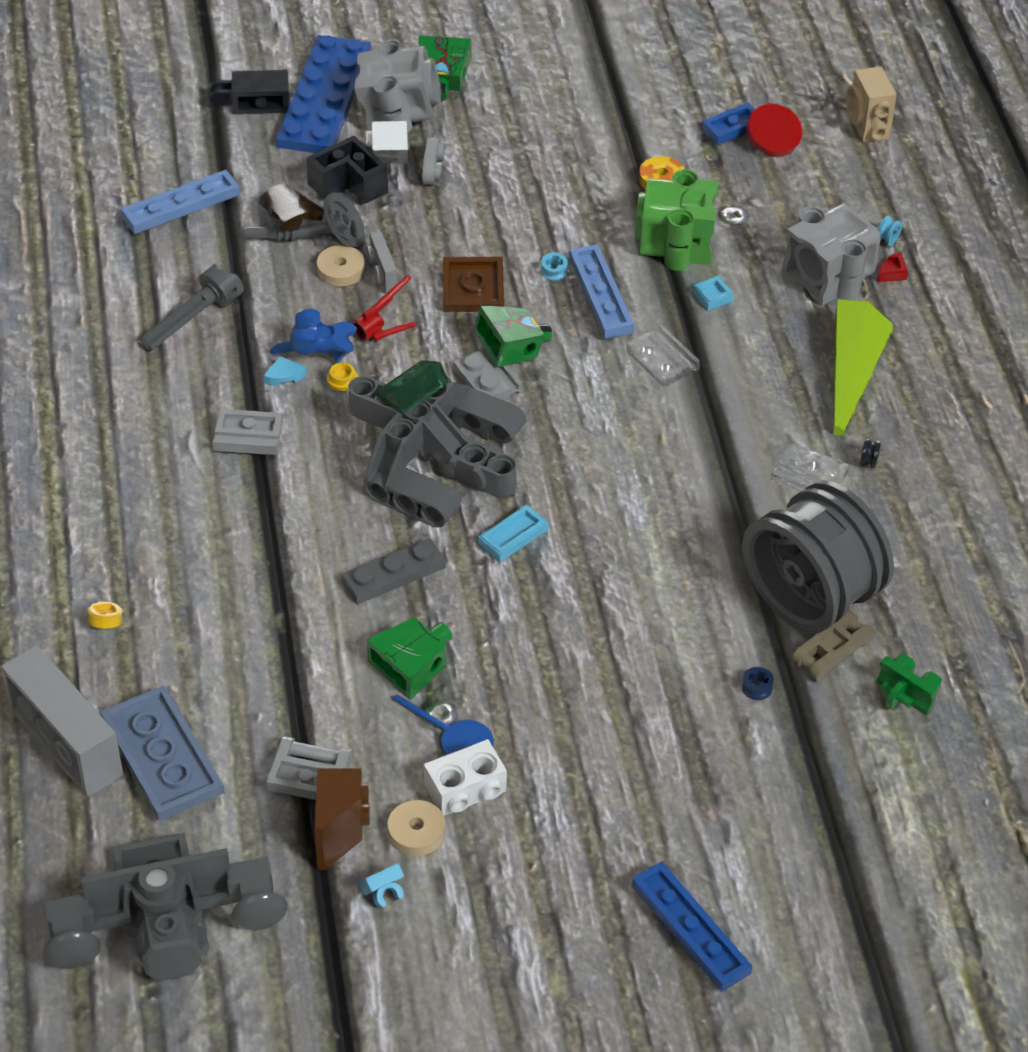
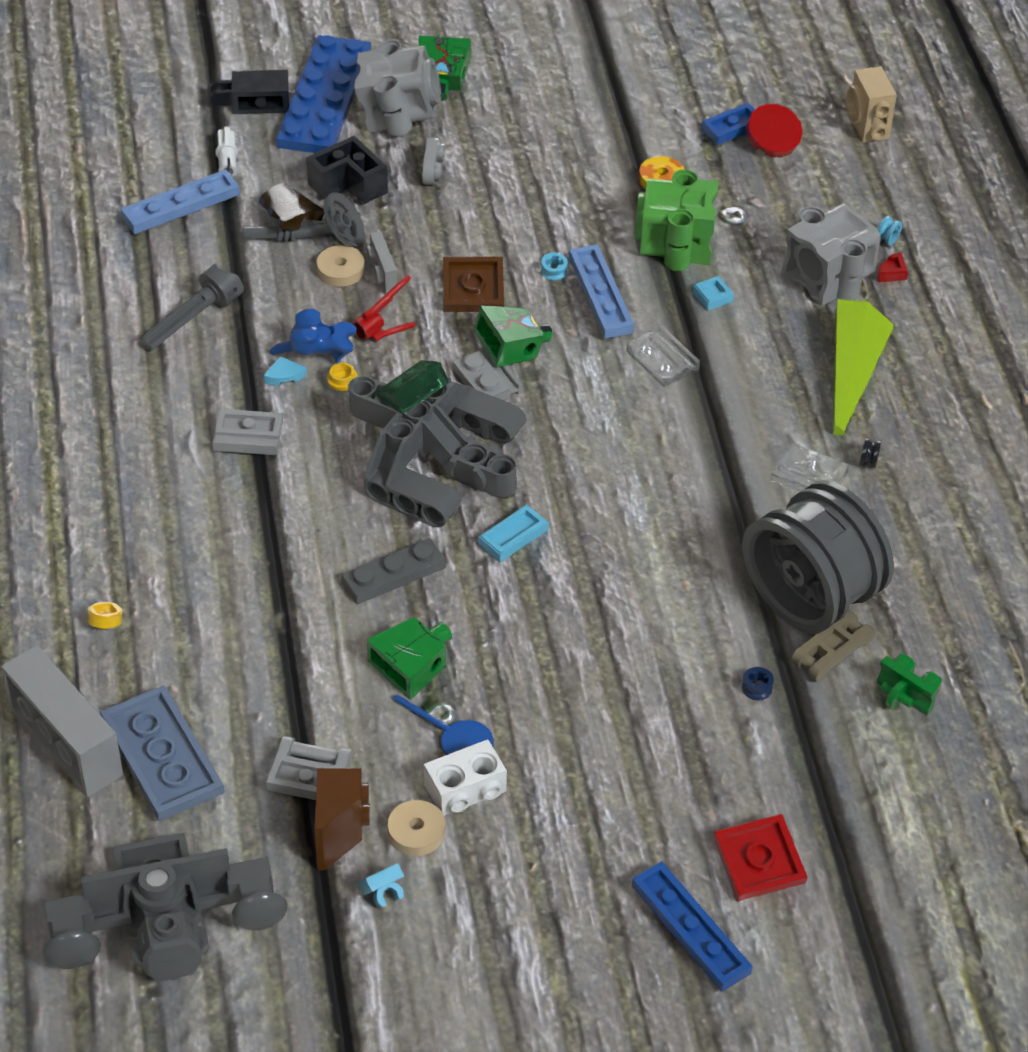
white brick [366,121,408,163] -> none
none -> white axle [215,127,238,177]
none -> red plate [713,814,808,902]

